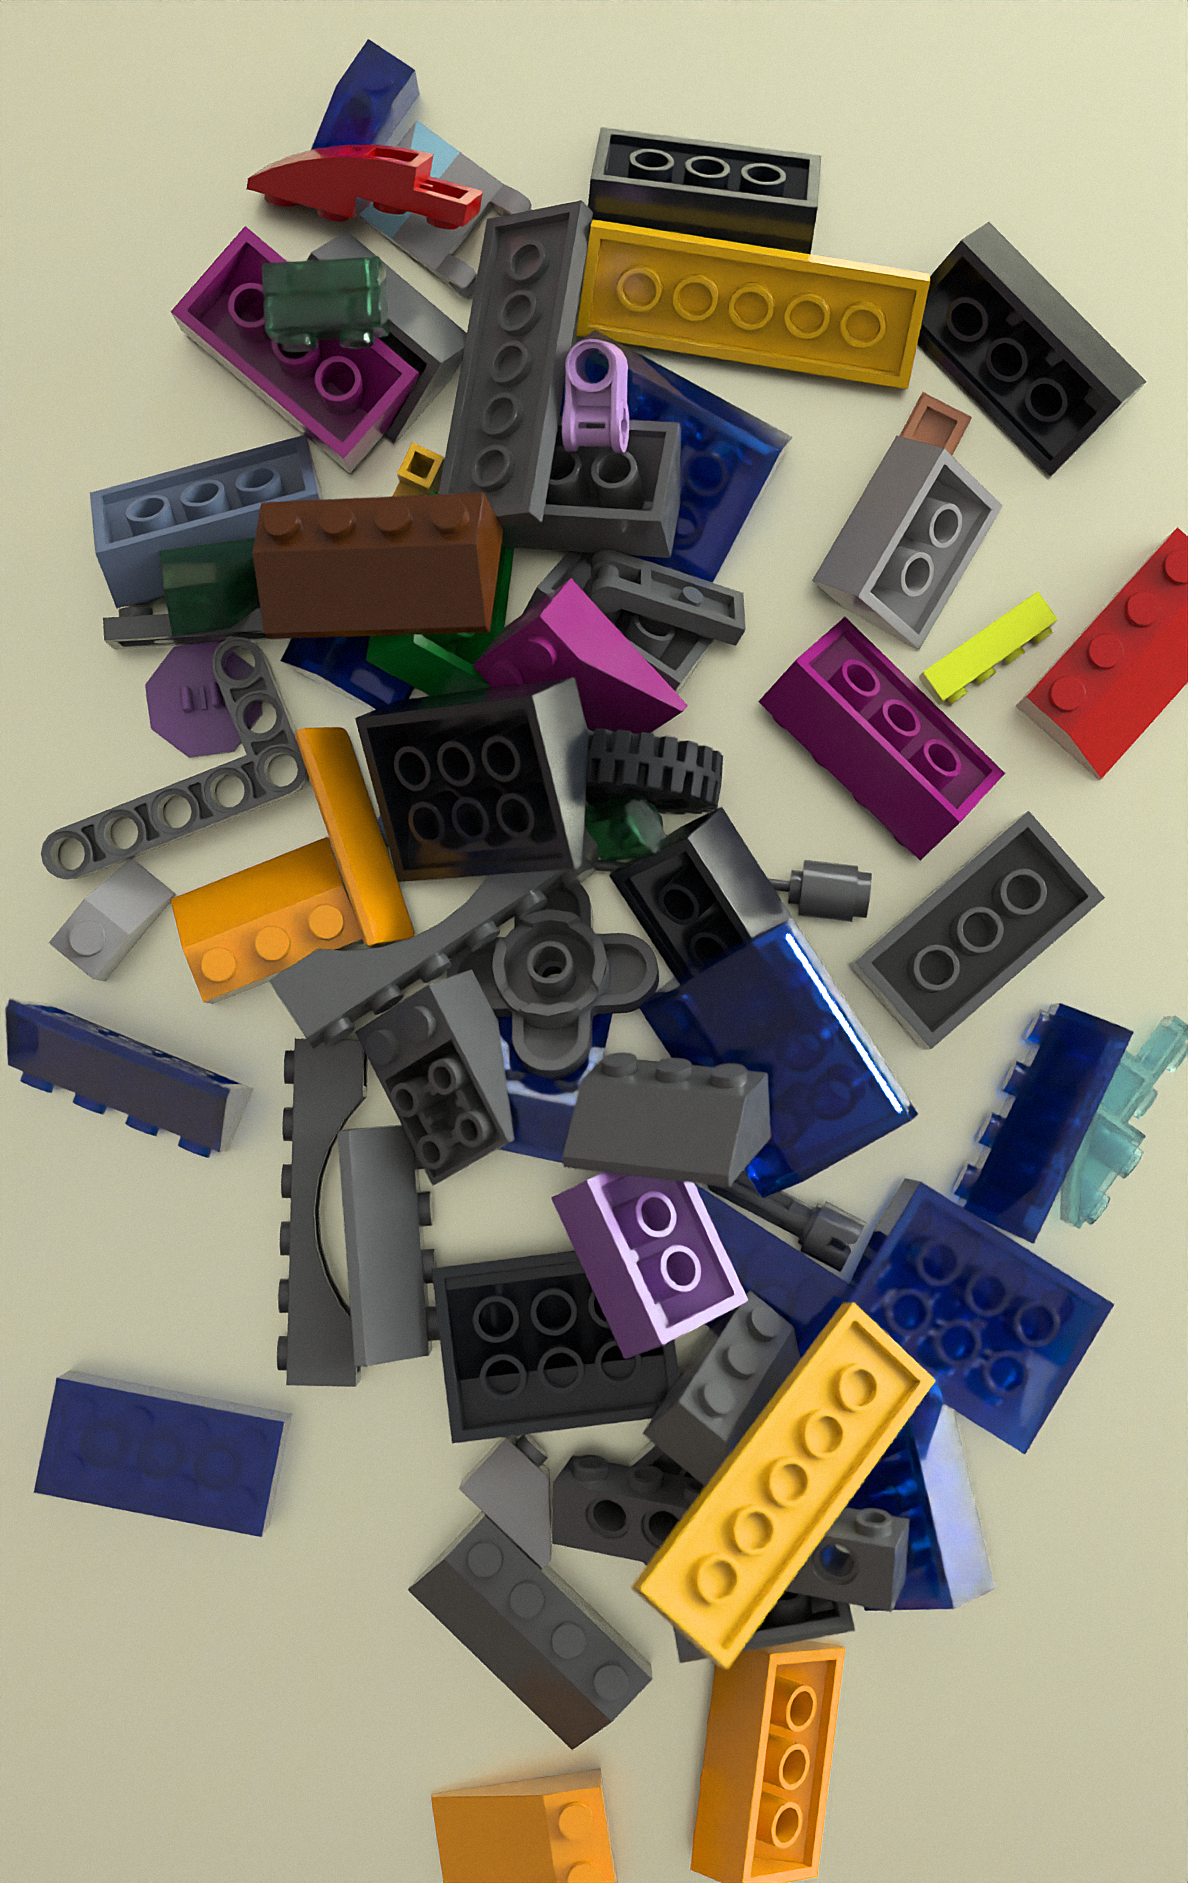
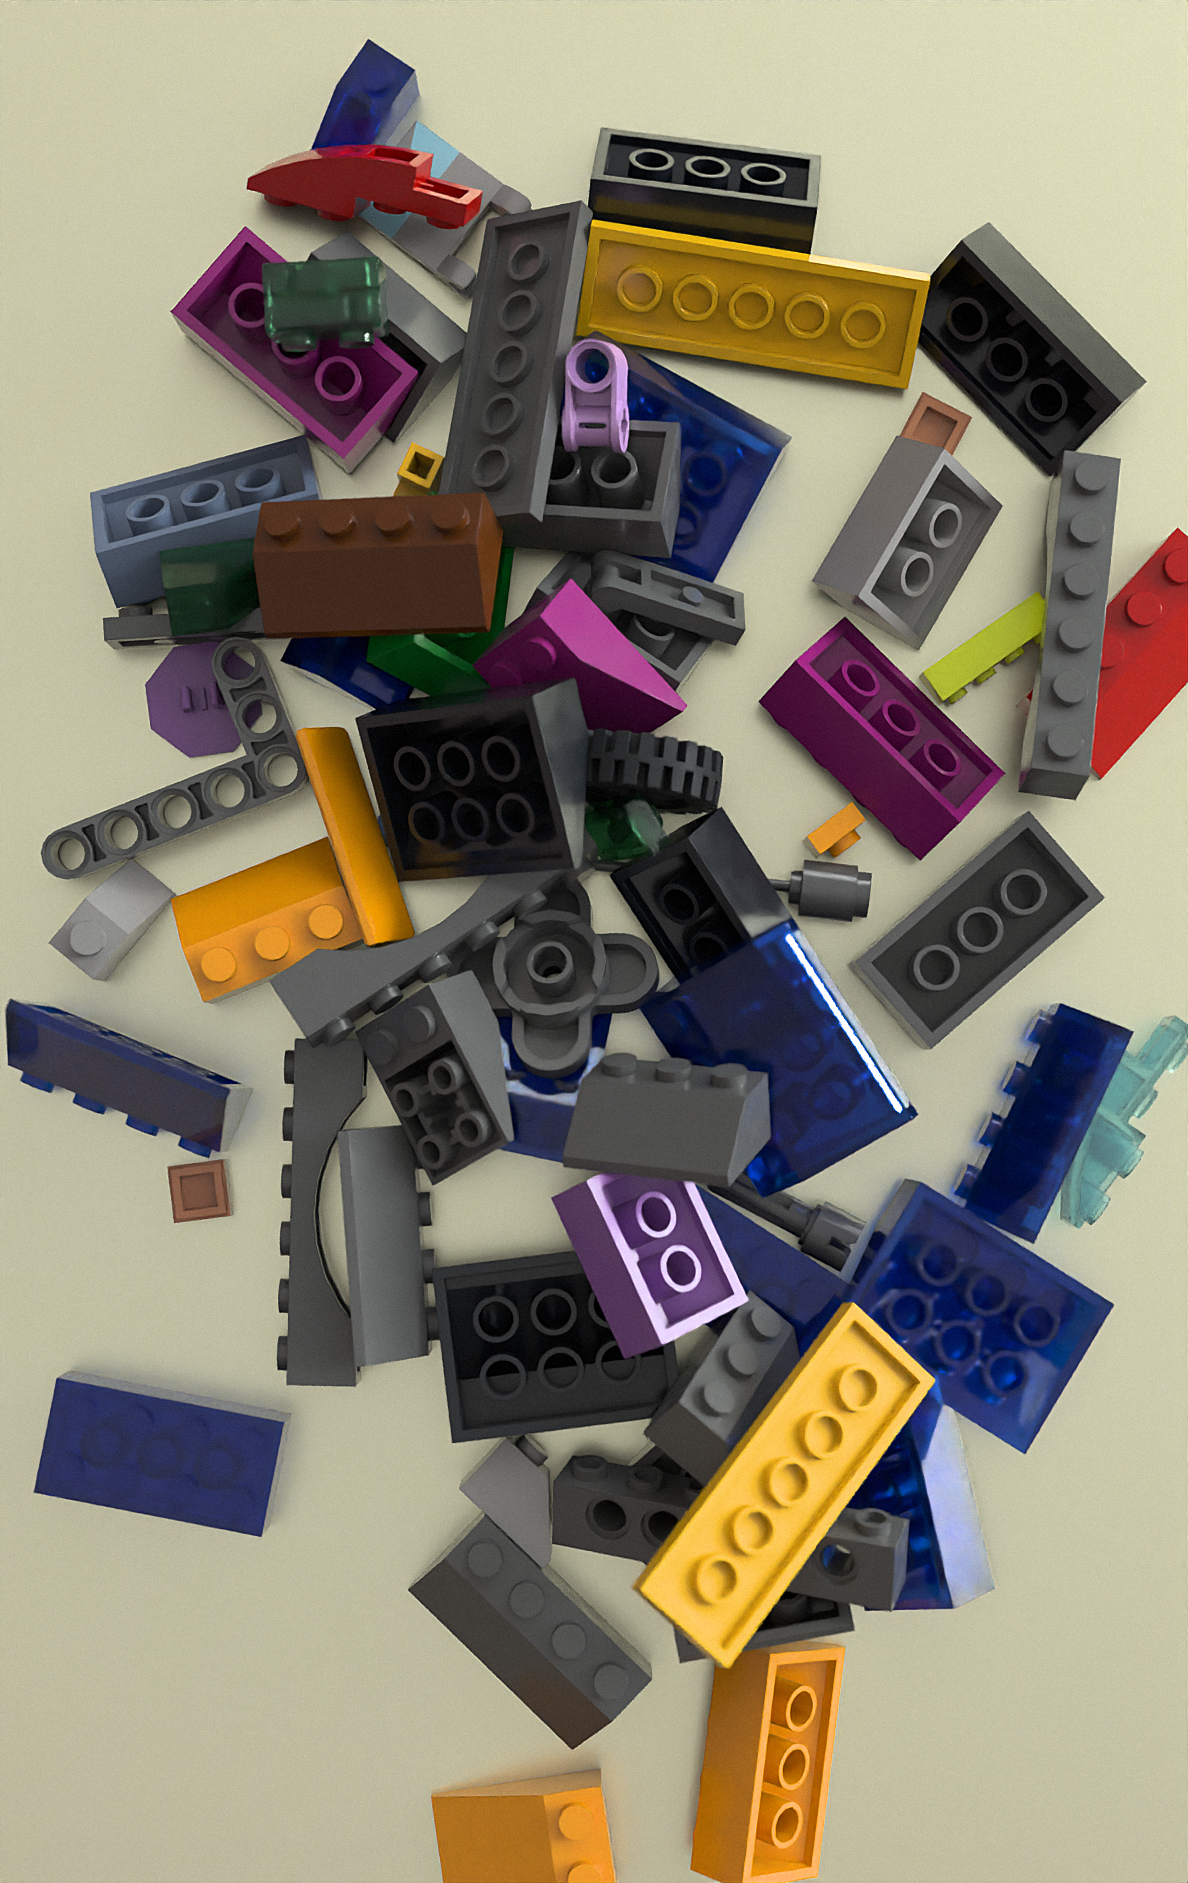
none -> nougat tile [167,1159,233,1223]
none -> light orange plate [803,802,866,859]
none -> dark grey arch [1018,450,1121,800]

